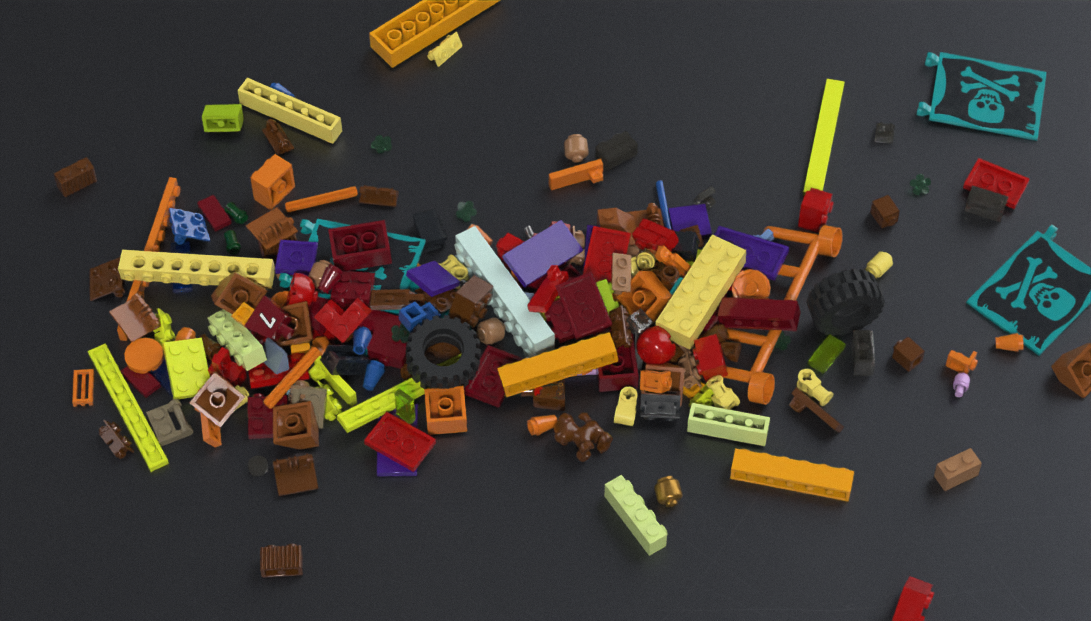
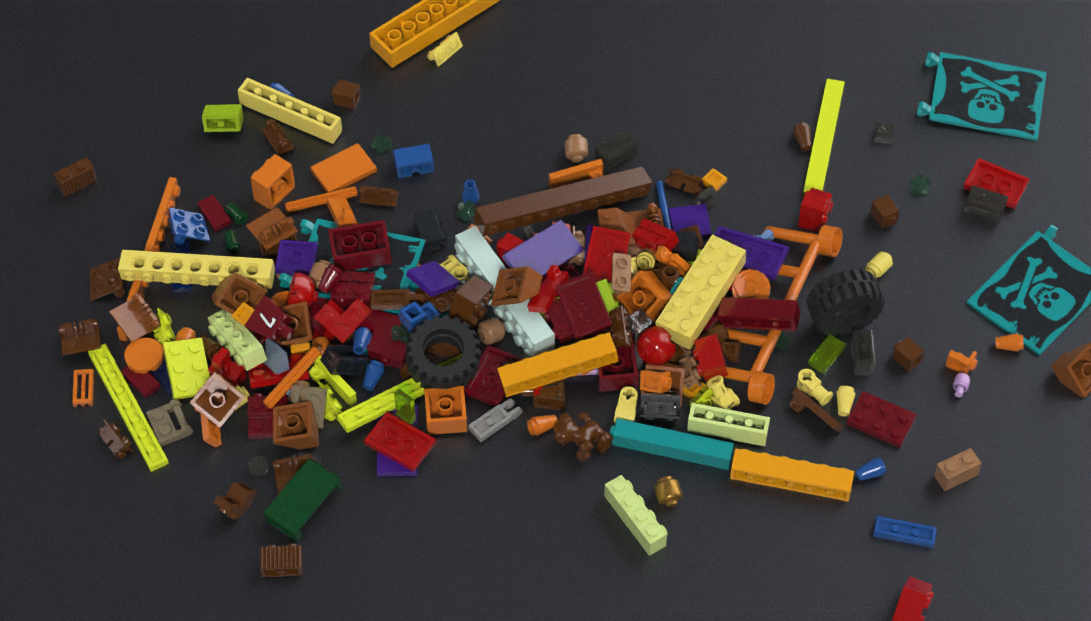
none -> reddish brown hinge [58,318,101,355]
none -> reddish brown brick [214,482,258,520]
none -> dark green panel [263,459,342,542]
none -> orange tile [310,143,377,193]
none -> orange hinge [327,197,358,228]
none -> reddish brown brick [331,79,361,109]
none -> blue brick [393,144,434,178]
none -> blue cone [461,180,480,206]
none -> light grey hinge [468,399,523,442]
none -> reddish brown brick [473,166,652,236]
none -> dark orange slope [491,266,543,306]
none -> teal brick [610,419,734,470]
none -> reddish brown hinge [665,168,705,195]
none -> light orange tile [702,168,727,193]
none -> reddish brown cone [793,122,812,151]
none -> light yellow cone [836,386,856,416]
none -> dark red plate [846,391,917,448]
none -> blue cone [855,457,887,481]
none -> blue tile [873,516,937,548]

